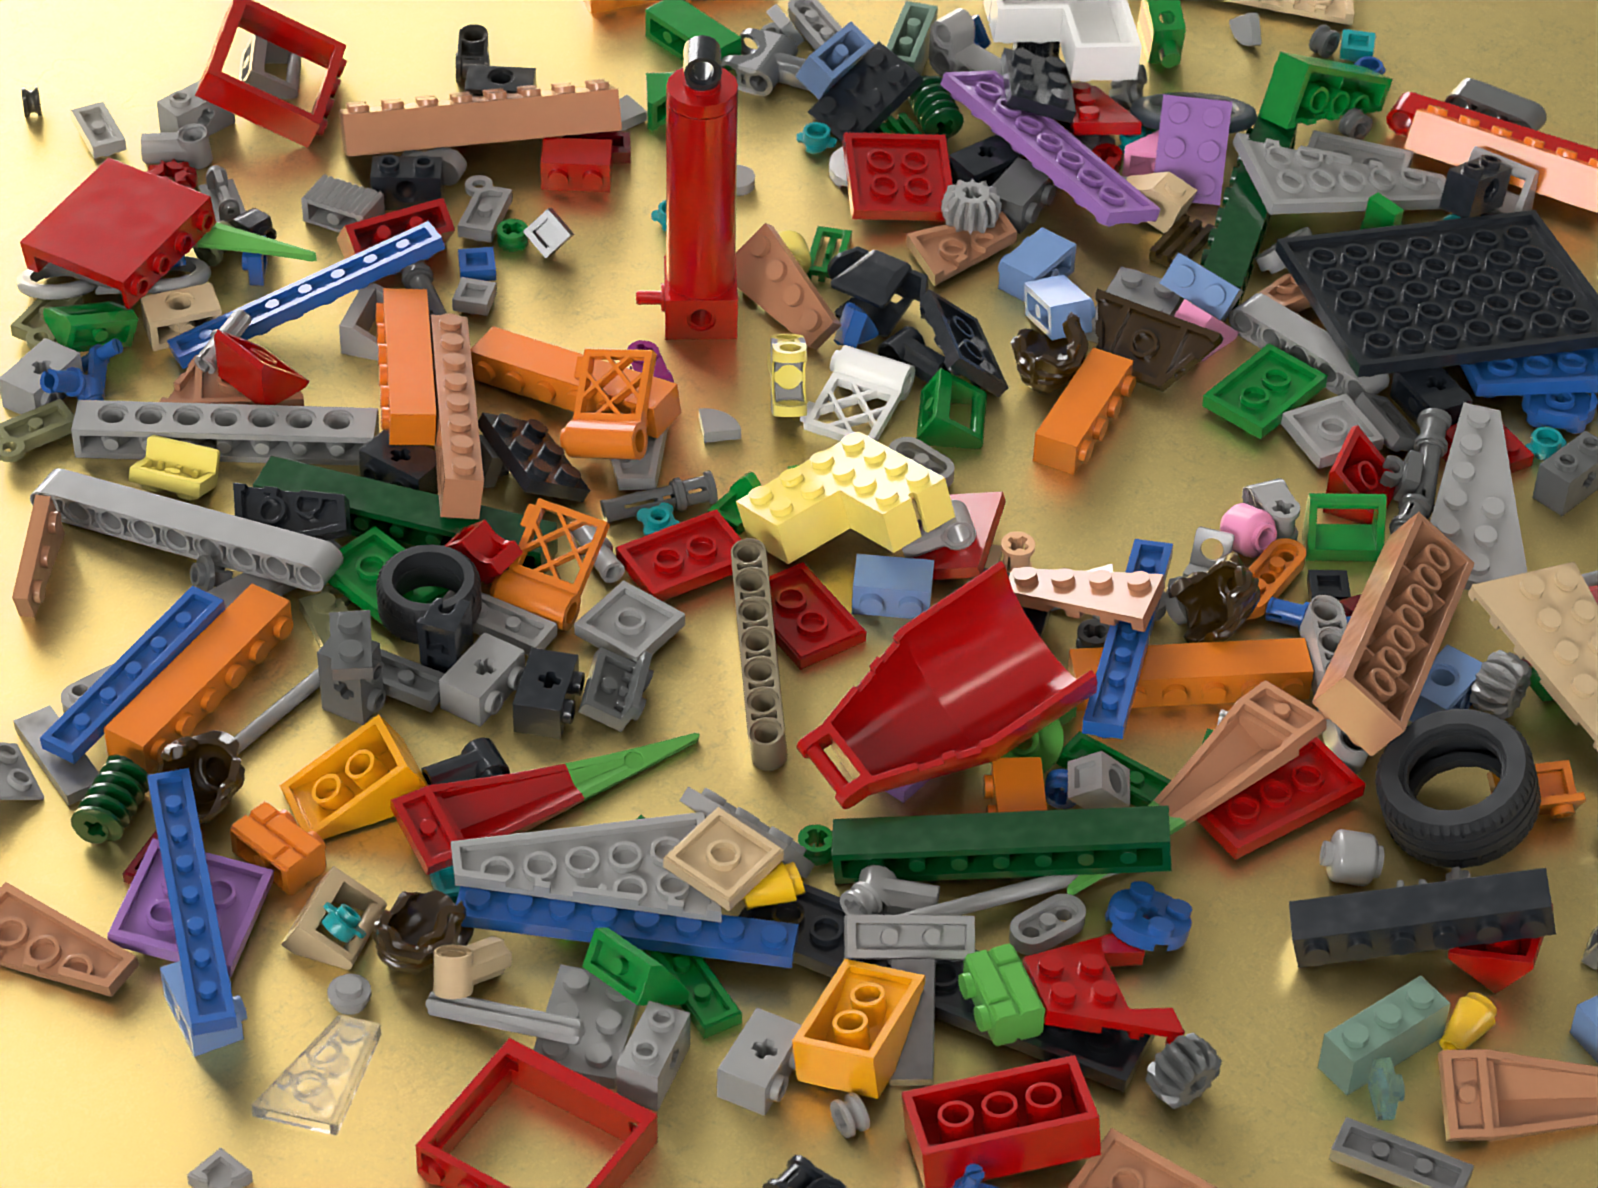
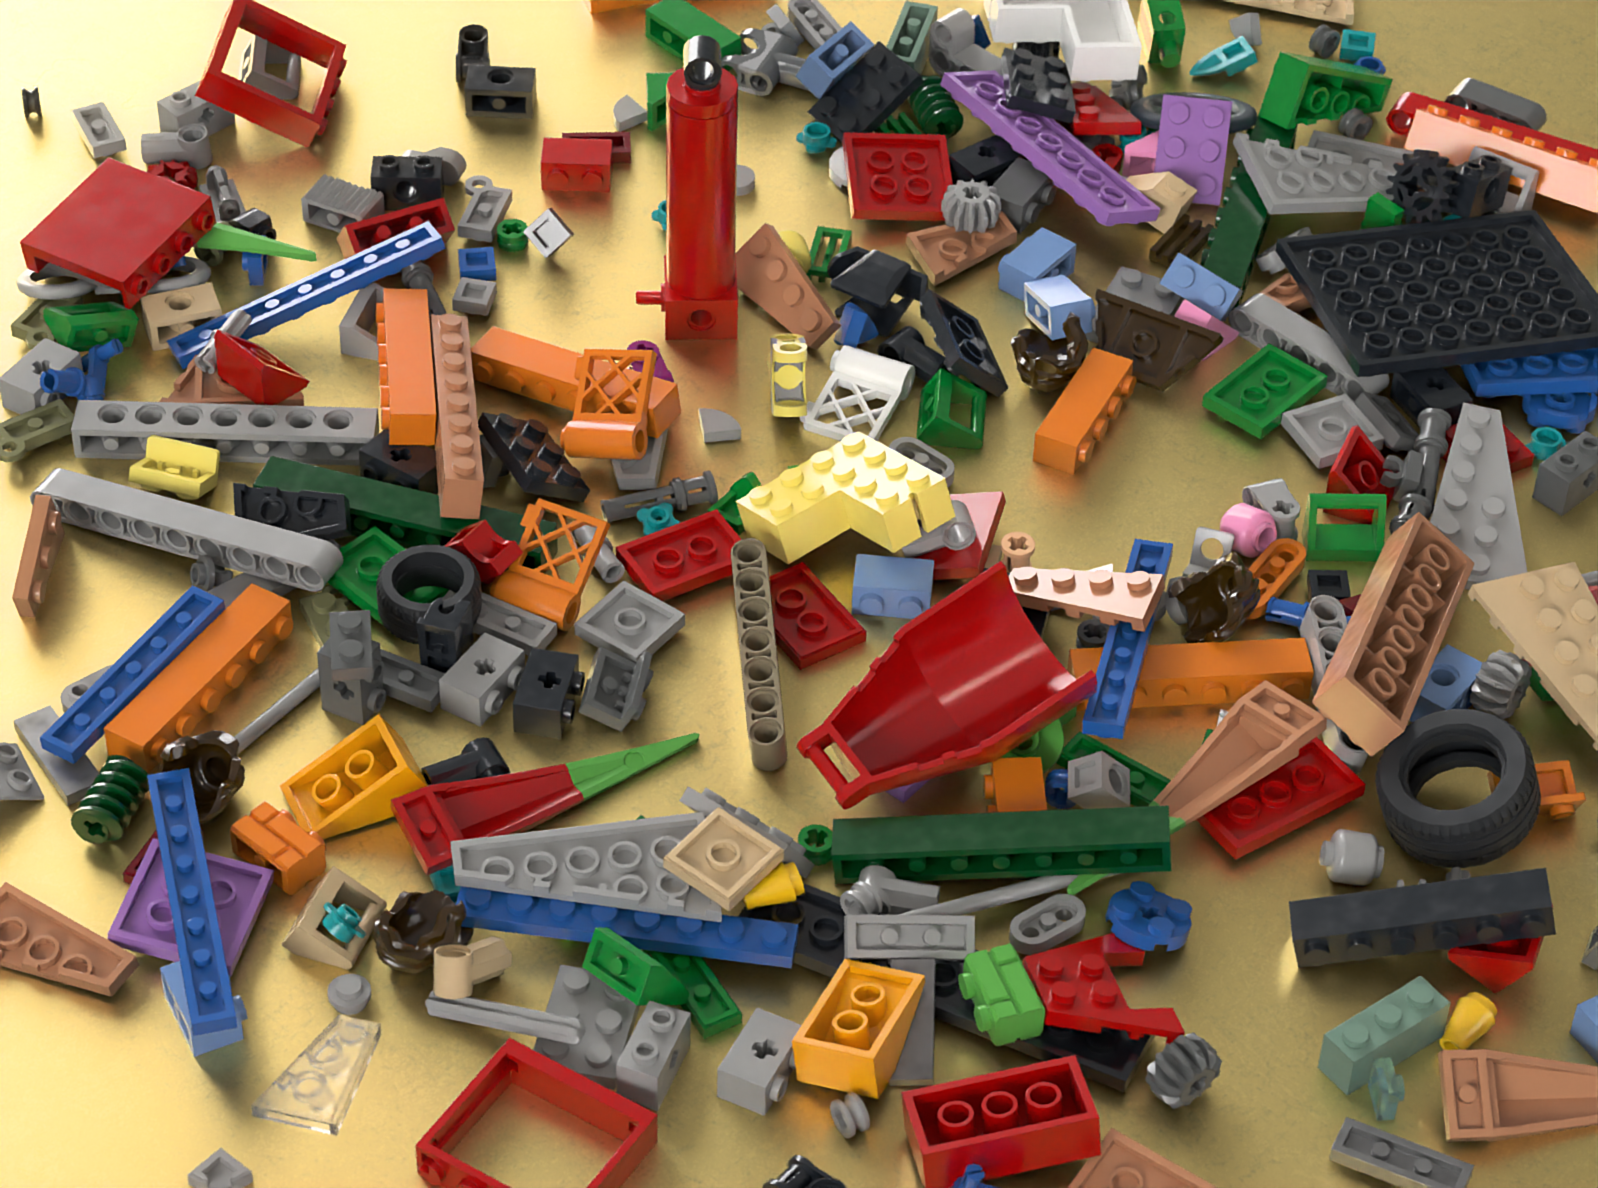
nougat brick [339,79,622,156] -> none
none -> teal plate [1189,36,1258,76]
none -> black gear [1386,149,1459,224]

